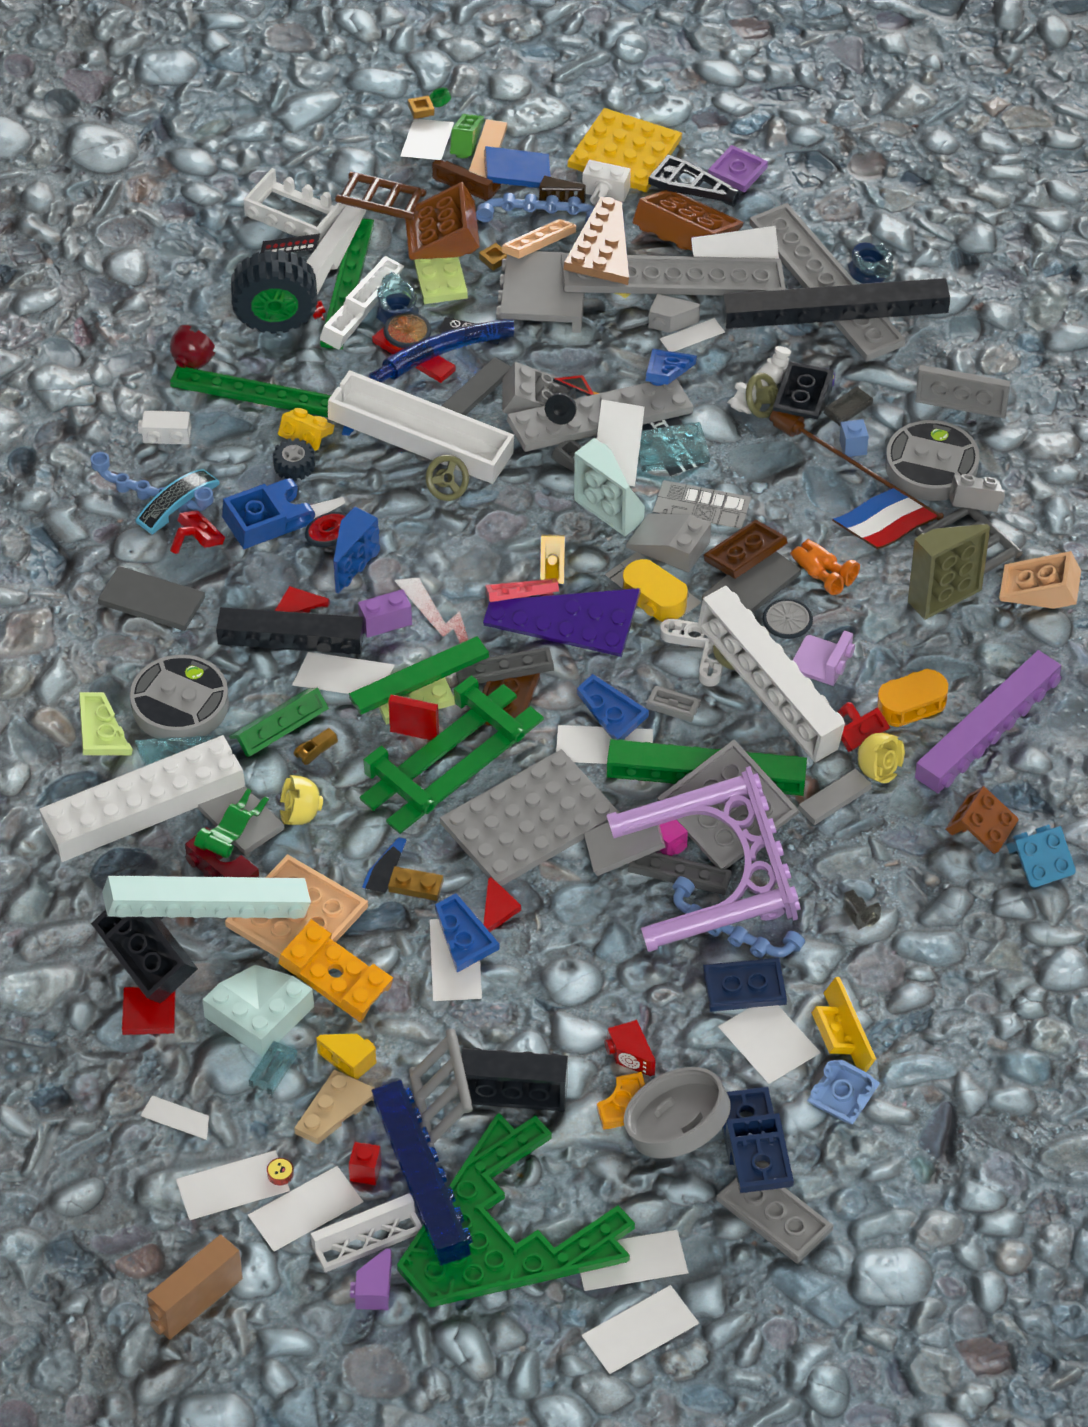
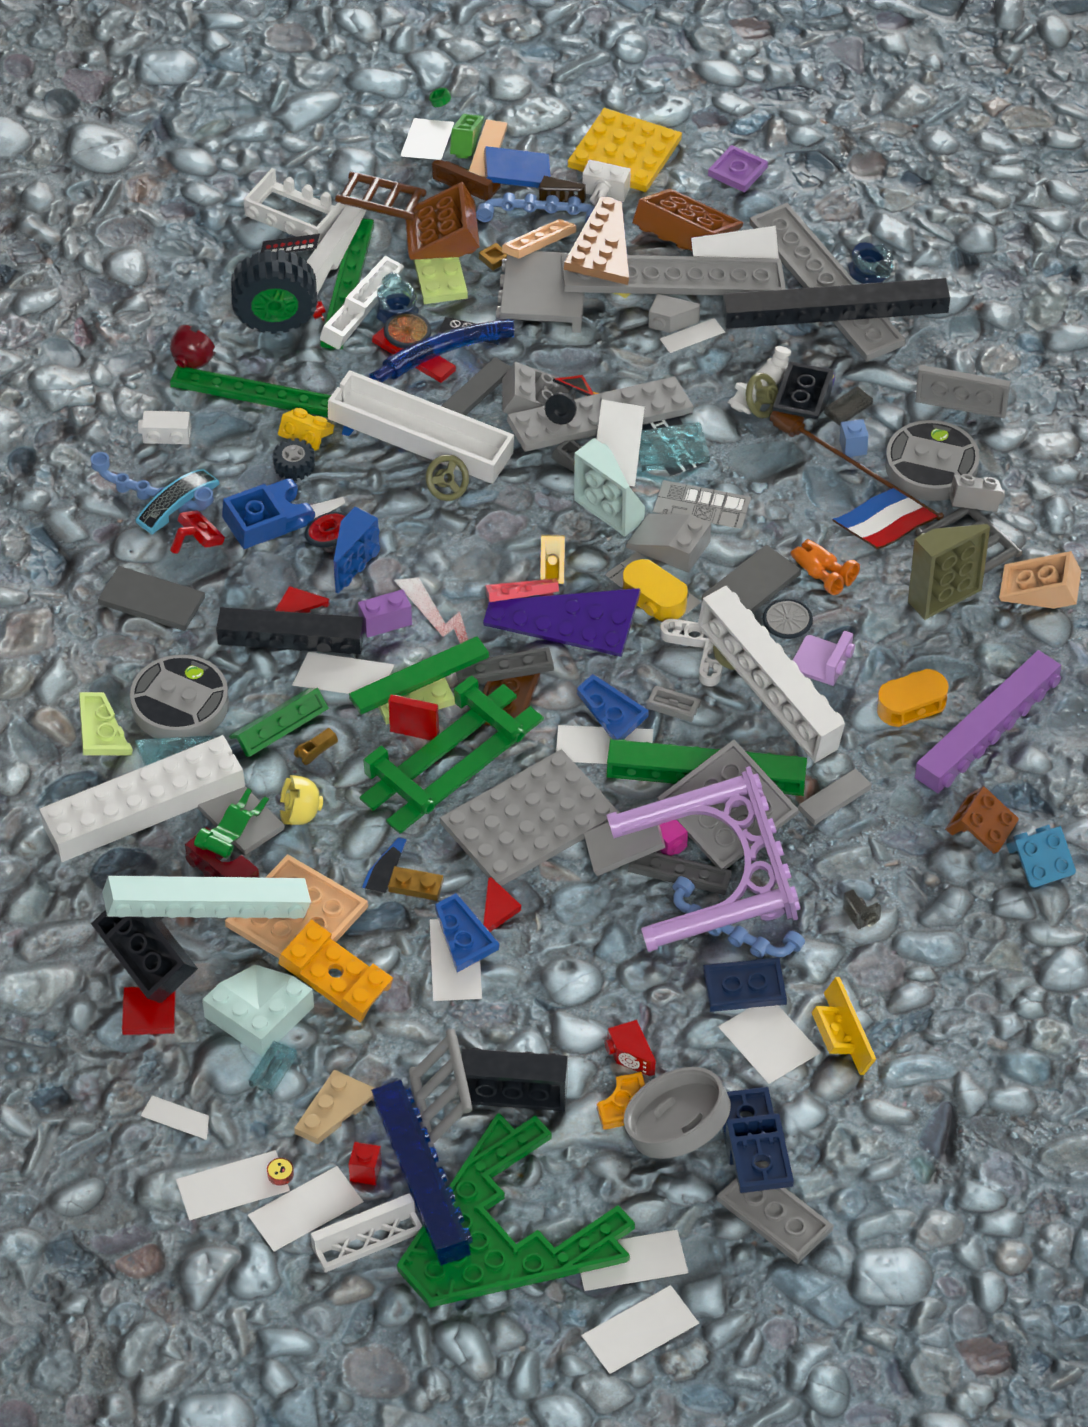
medium nougat brick [147,1234,243,1340] -> none
yellow slope [316,1034,376,1080] -> none
medium lavender slope [350,1248,392,1310] -> none
pearl gold plate [408,96,434,119] -> none
blue wing [645,349,697,386] -> none
black plate [648,155,740,207] -> none
reddish brown tile [703,520,788,579] -> none
light blue slope [807,1060,880,1125] -> none
red plate [837,702,890,752] -> none
light yellow cylinder [858,733,905,783] -> none

